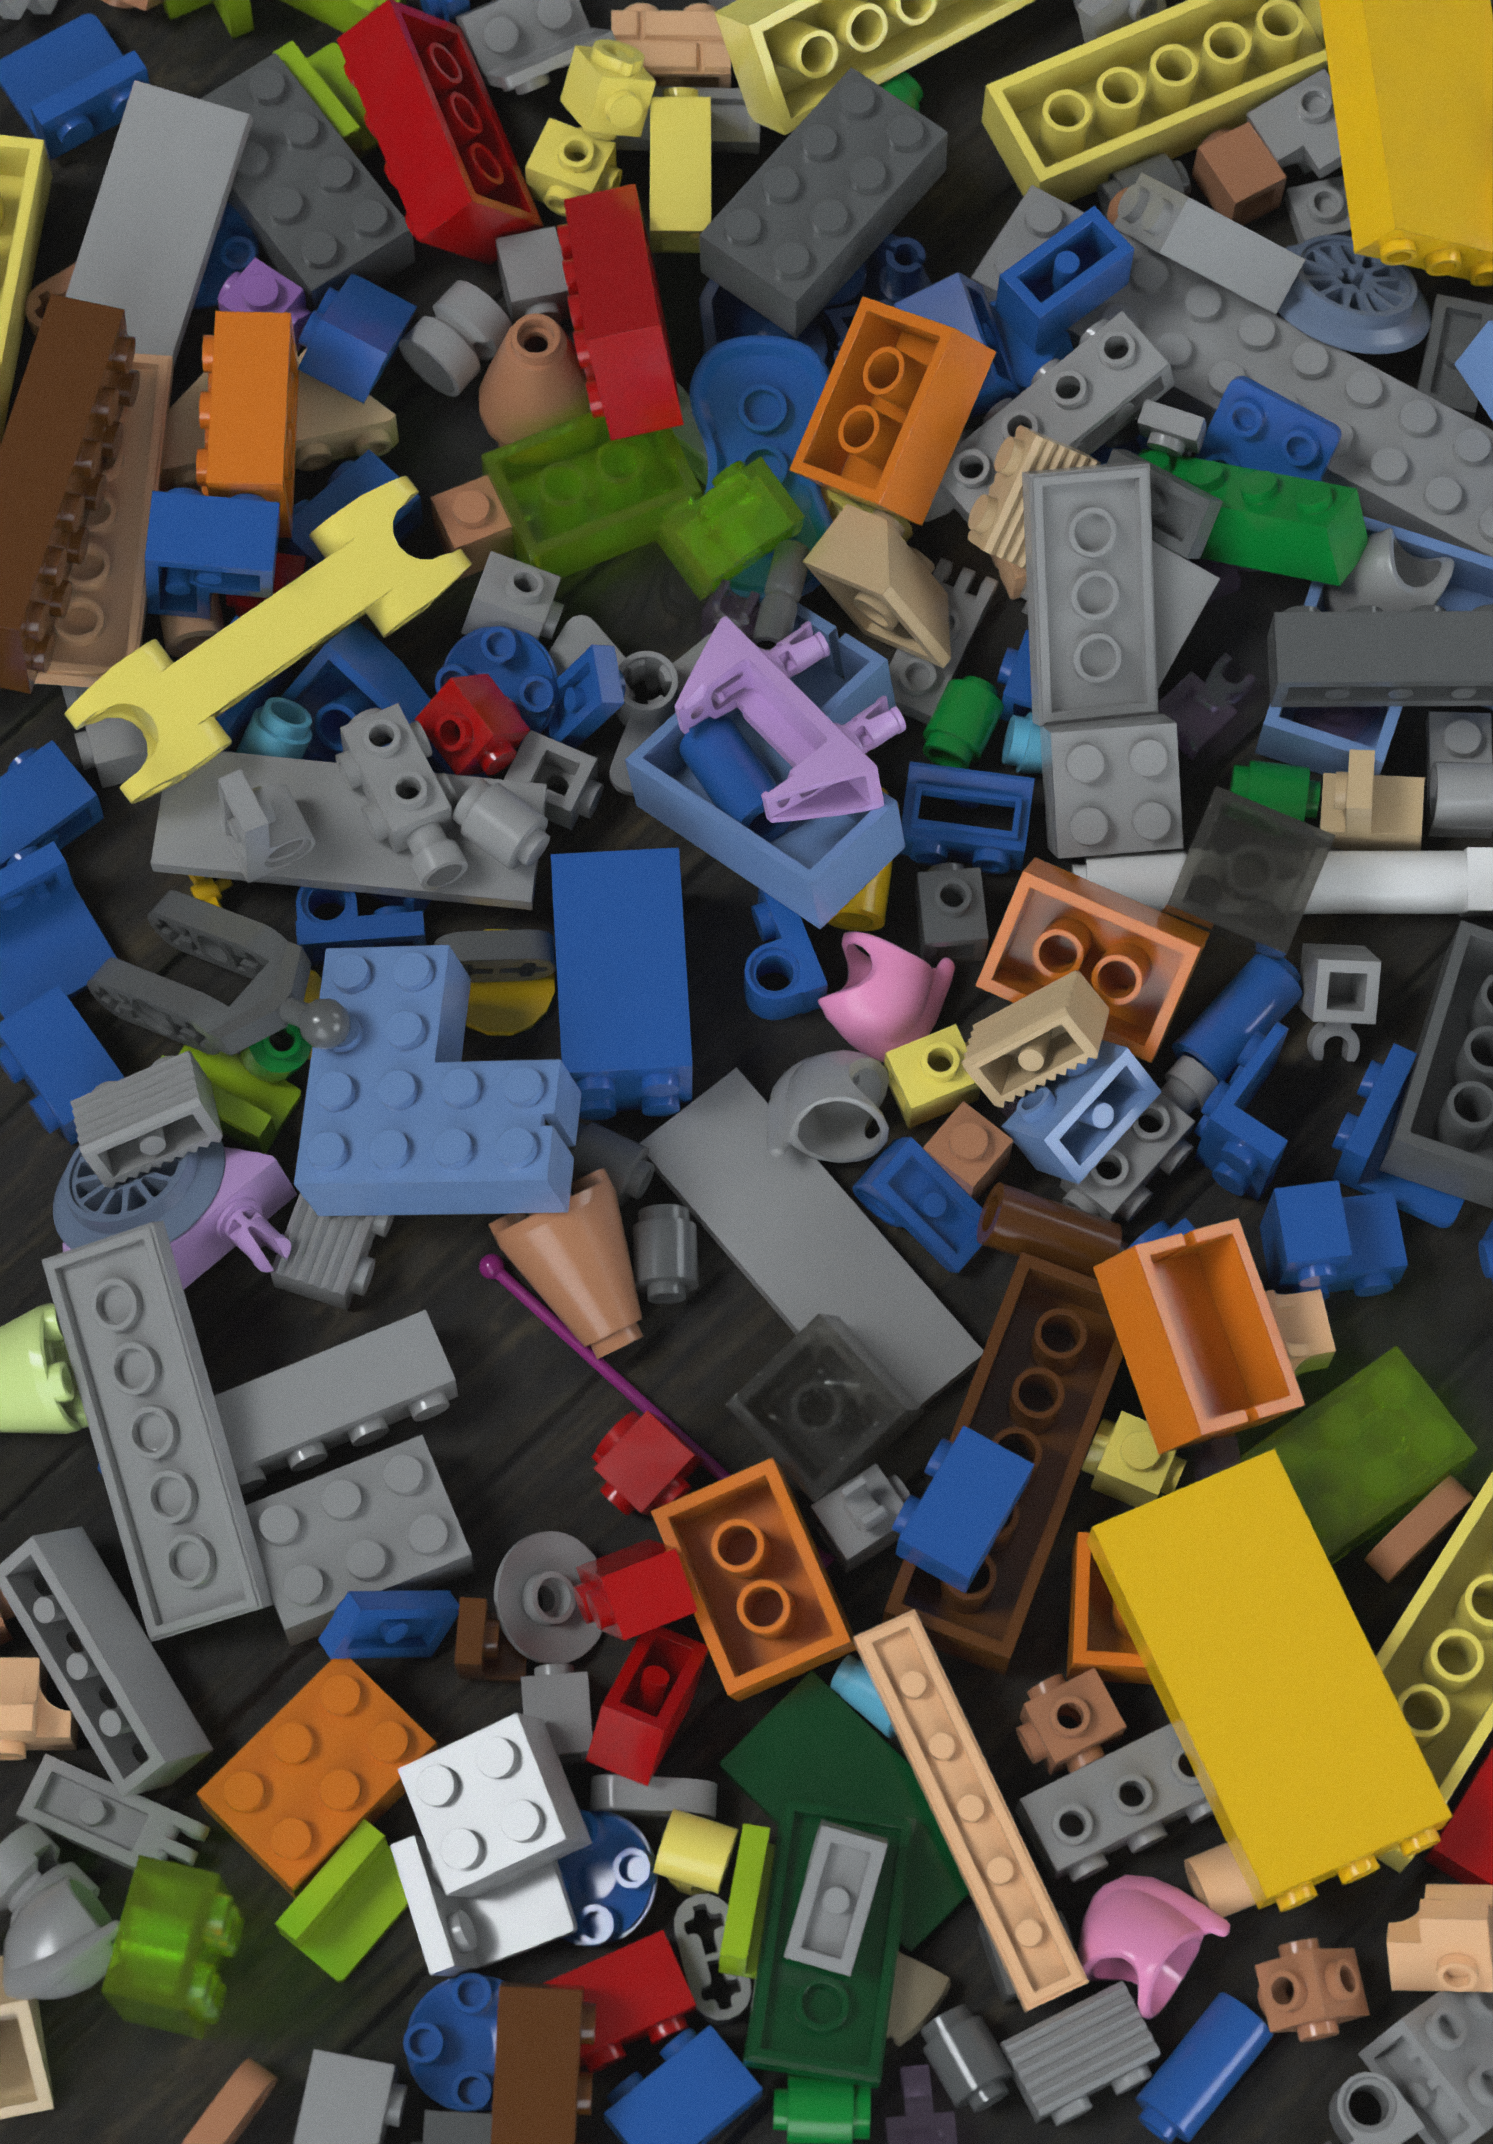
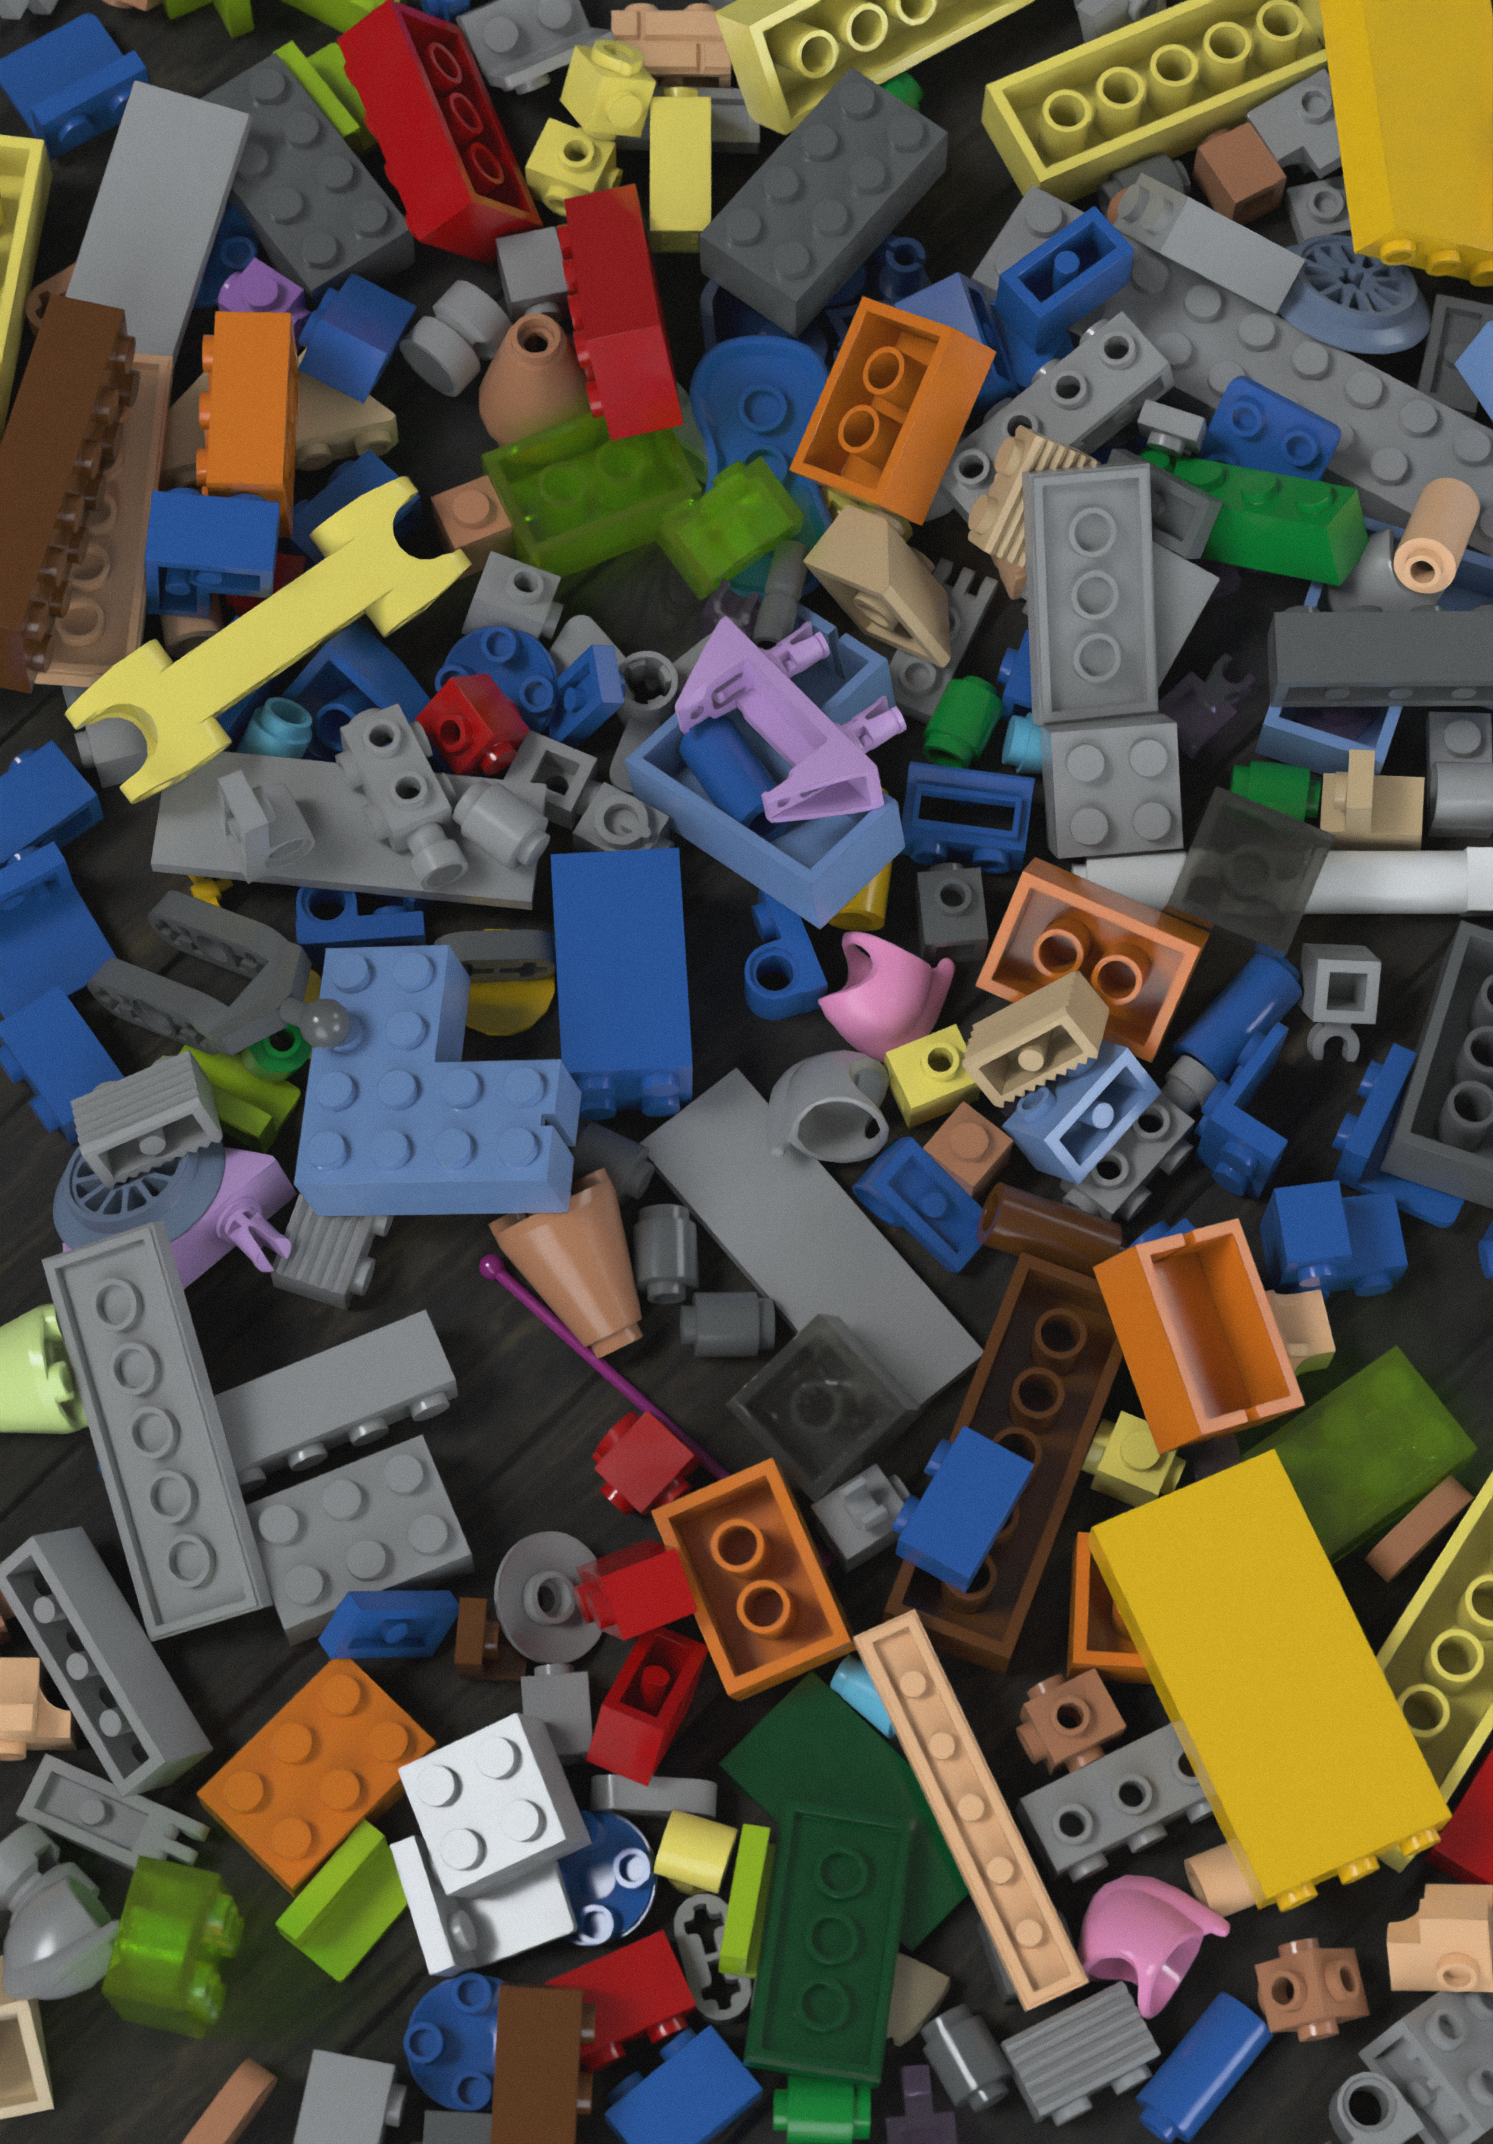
light grey plate [784,1820,888,1976] -> none
none -> light grey brick [572,782,675,853]
none -> dark grey brick [680,1292,775,1357]
none -> light nougat brick [1393,478,1480,594]

